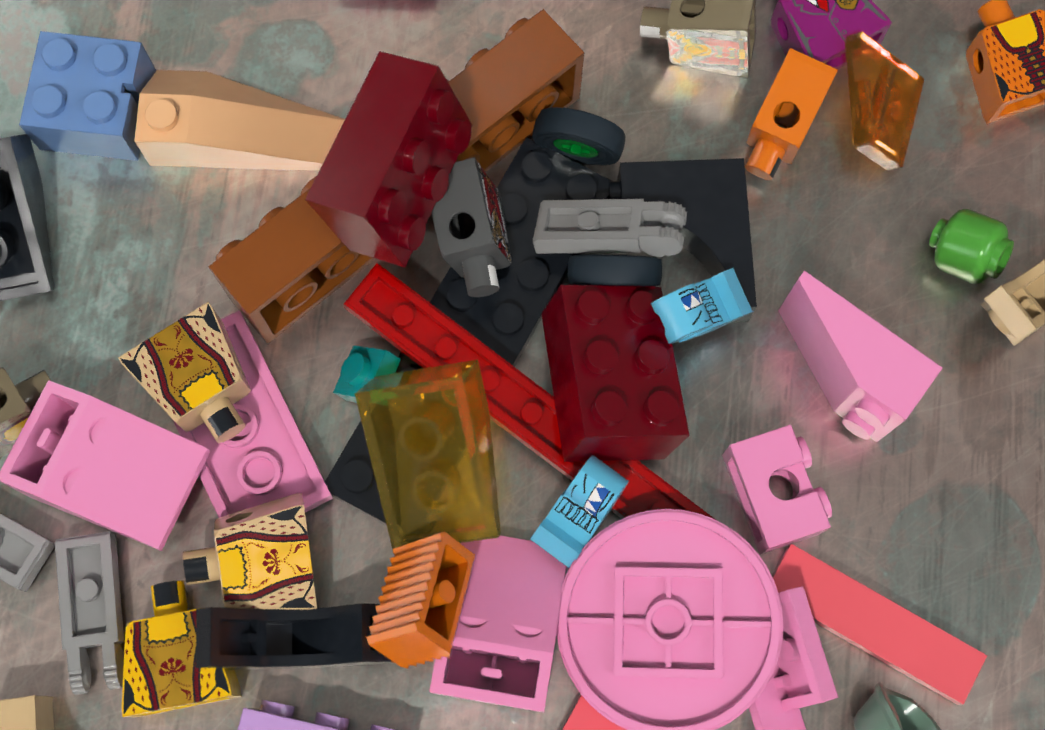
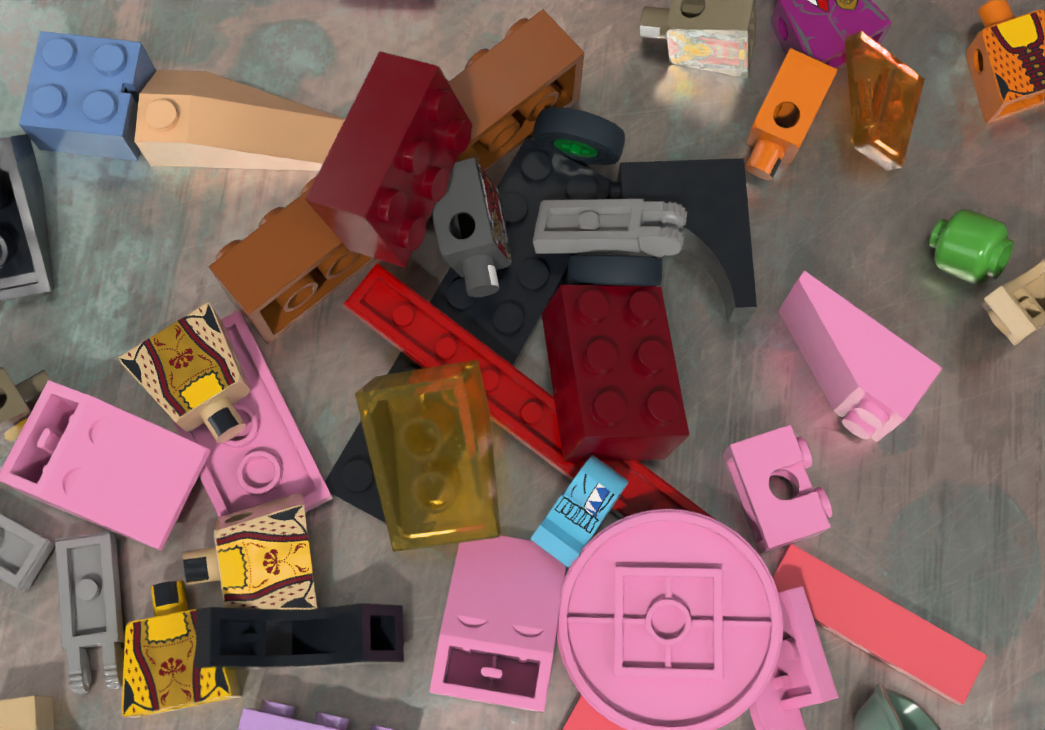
teal plate [333,345,401,407] -> none
orange brick [366,531,475,669] -> none
medium azure leg [651,268,753,344] -> none

